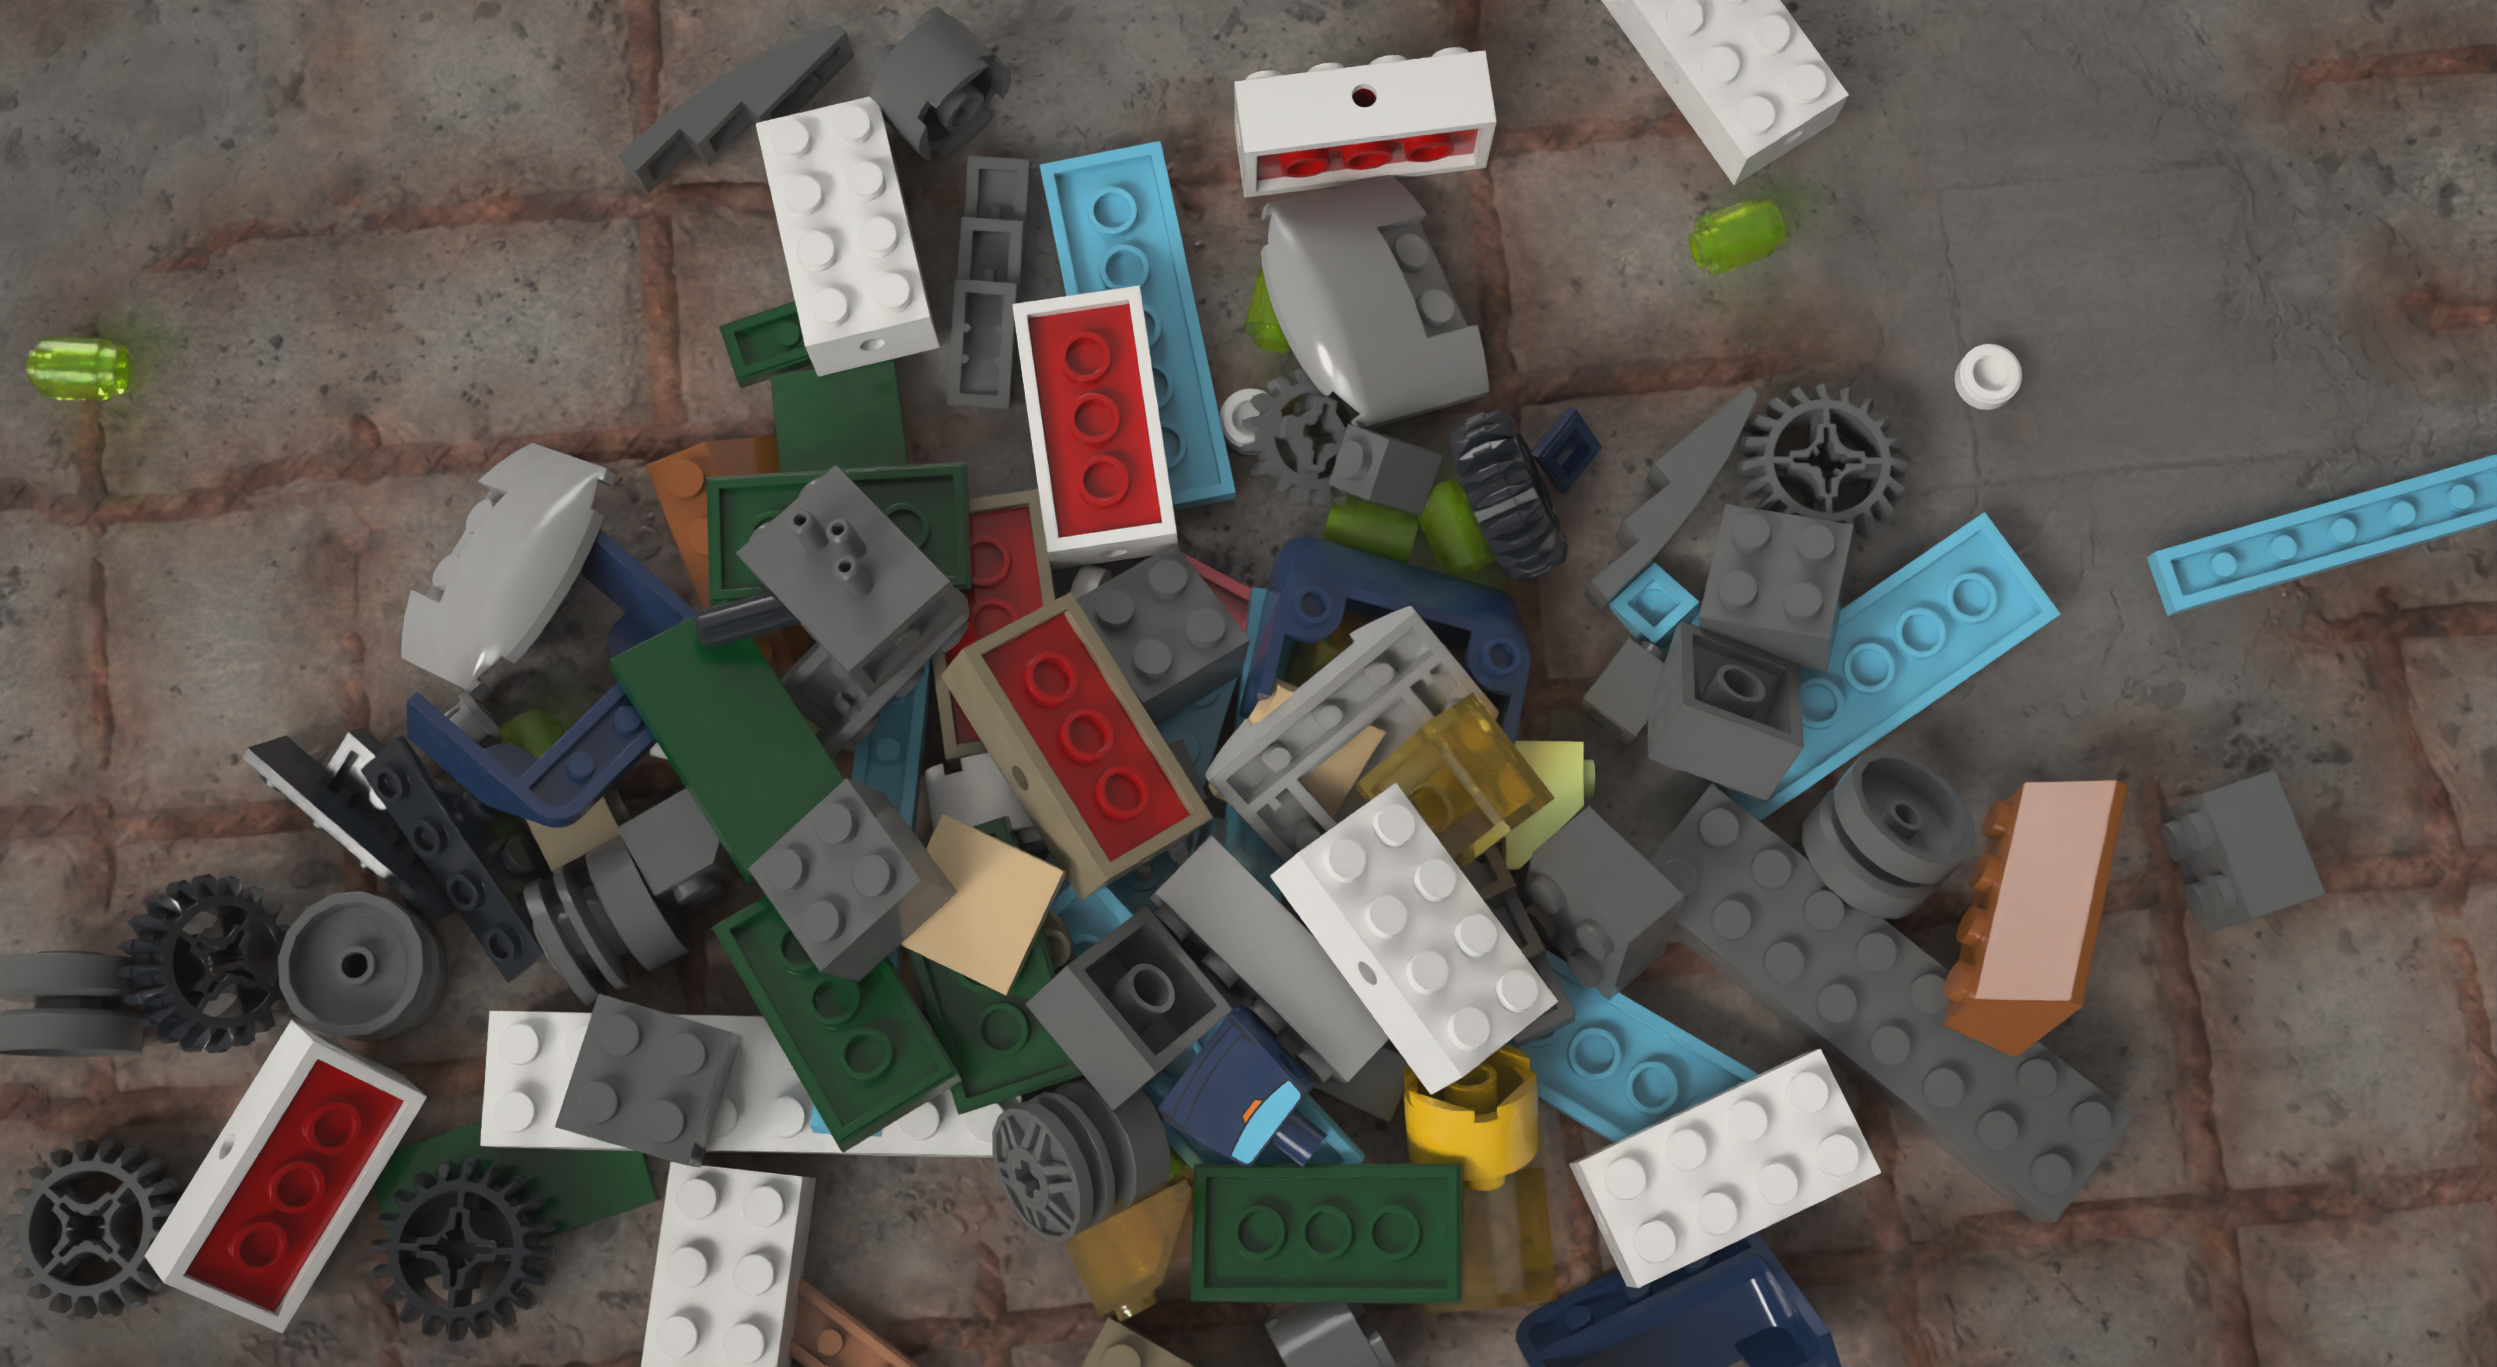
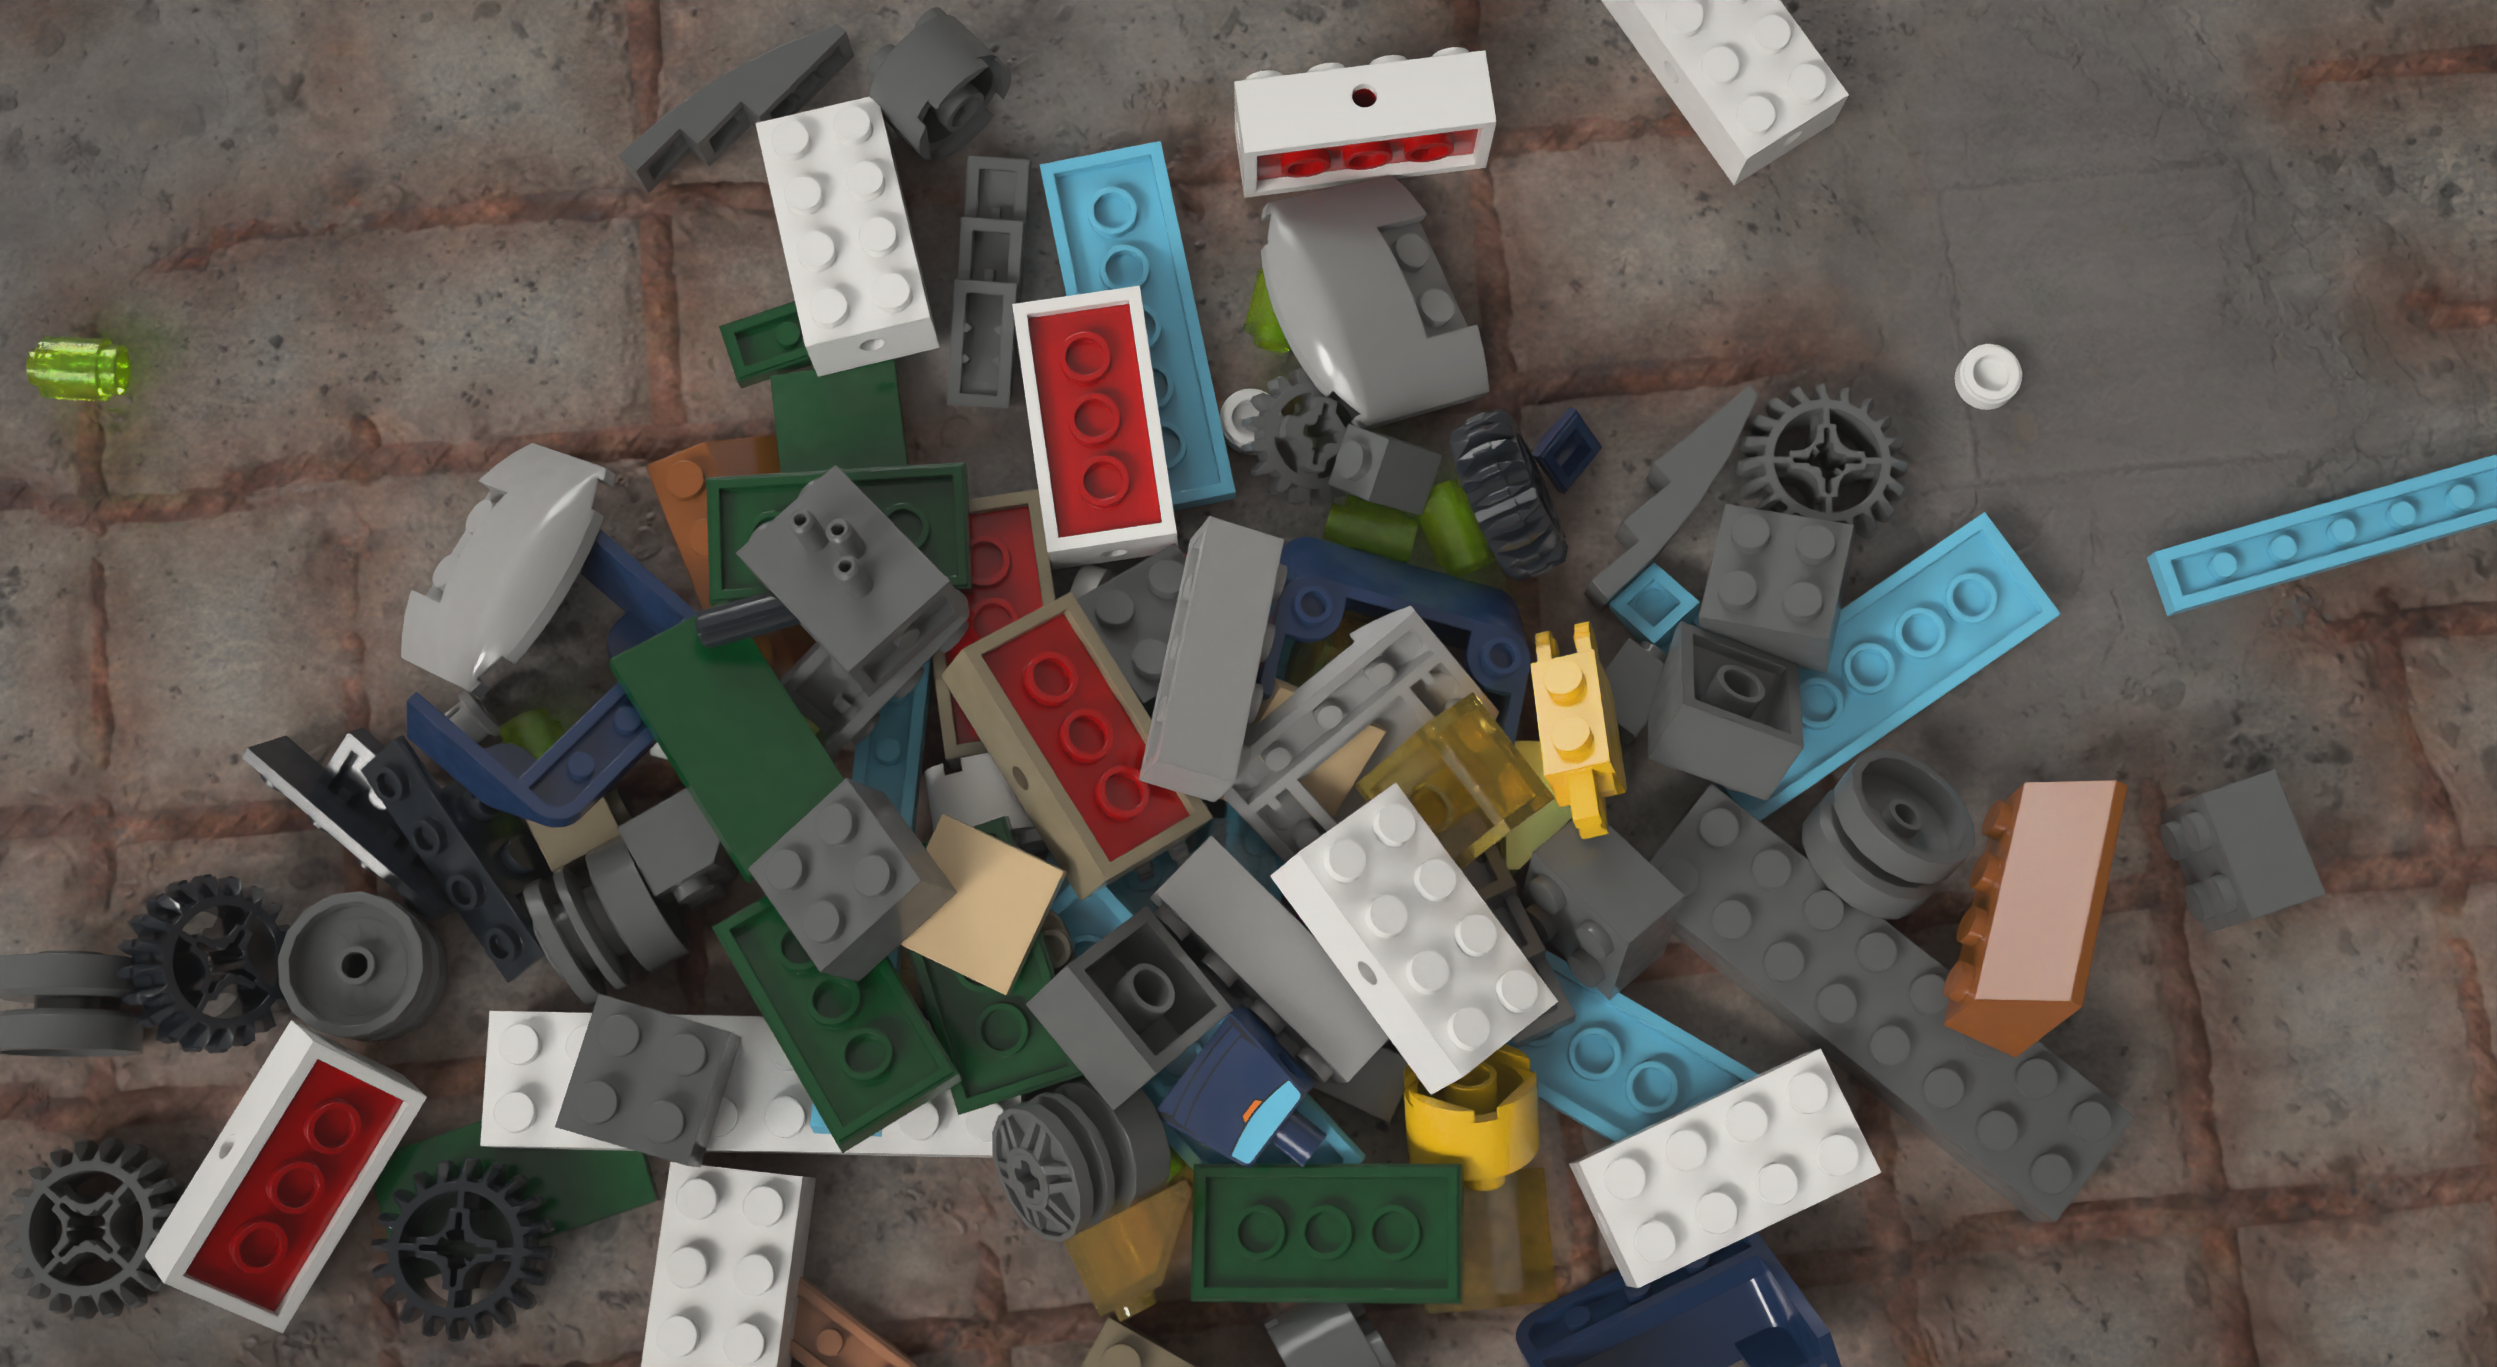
clear neon green brick [1688,198,1786,276] -> none
none -> light grey brick [1139,516,1287,802]
none -> yellow hinge [1530,621,1627,839]

